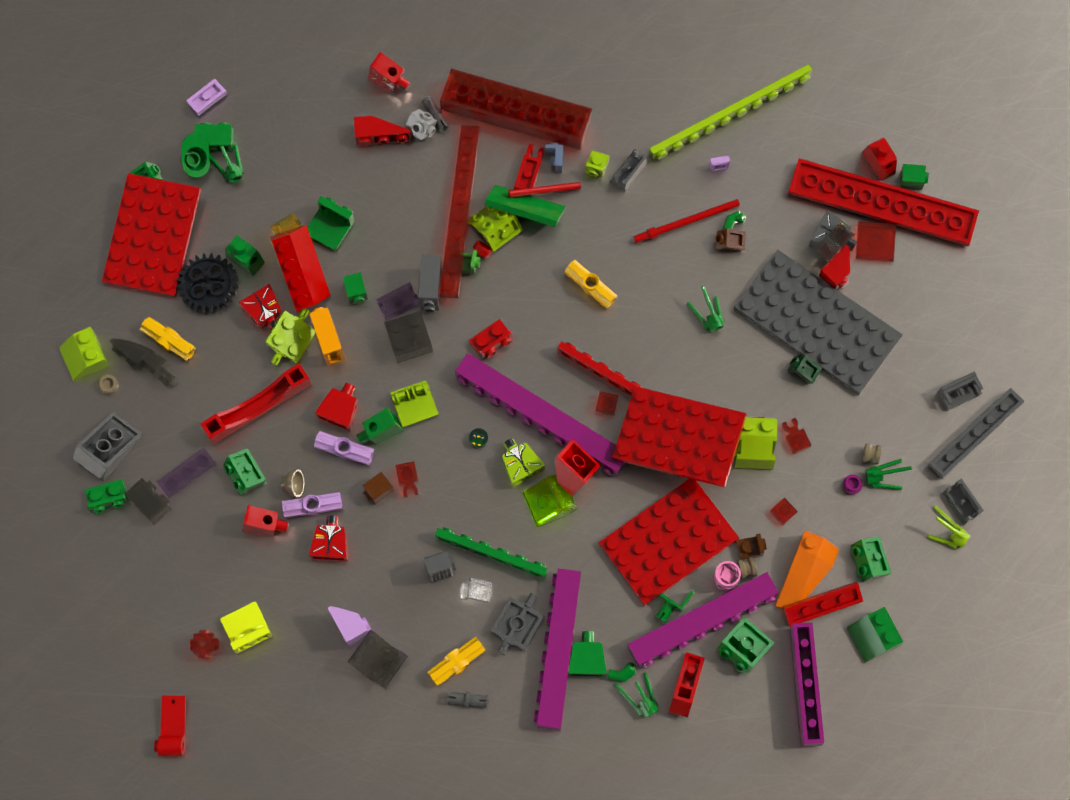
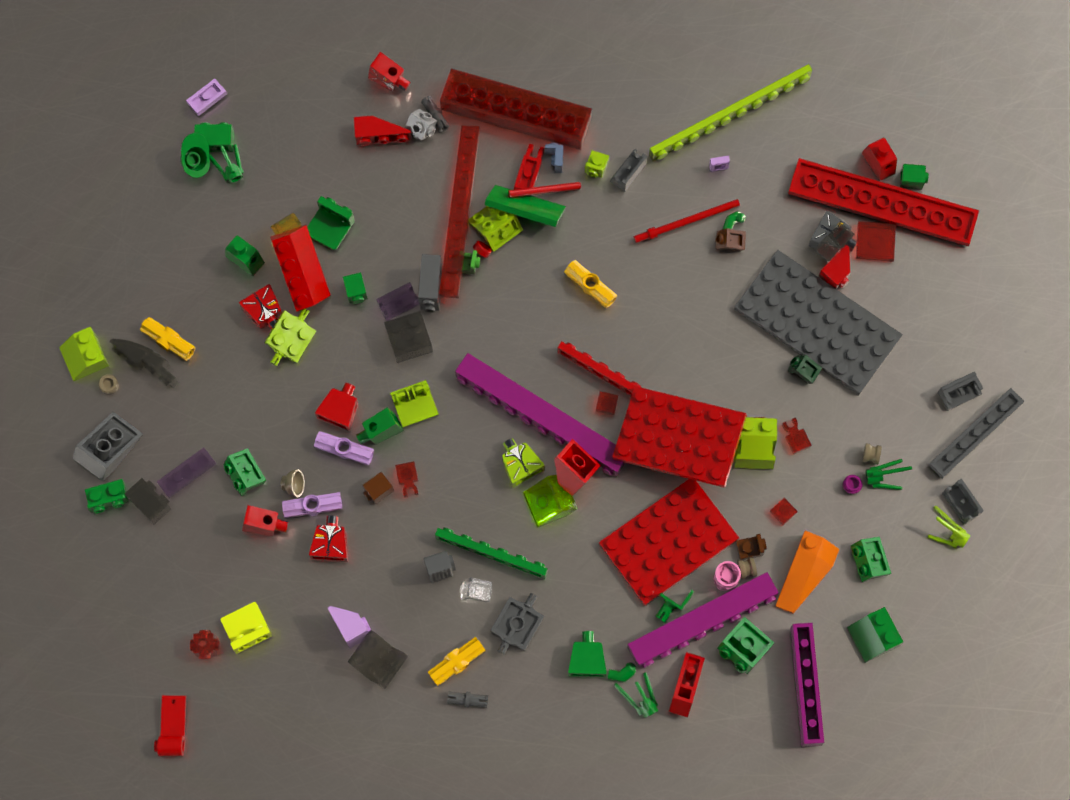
red plate [102,173,201,297] -> none
green bracket [129,162,162,180] -> none
black gear [177,253,239,313] -> none
red arch [200,363,312,445] -> none
light orange window [309,307,345,366] -> none
red bracket [469,319,513,360] -> none
dark green tile [469,428,488,448] -> none
magenta brick [534,568,581,731] -> none
green plant [687,285,725,332] -> none
red plate [783,582,864,627] -> none

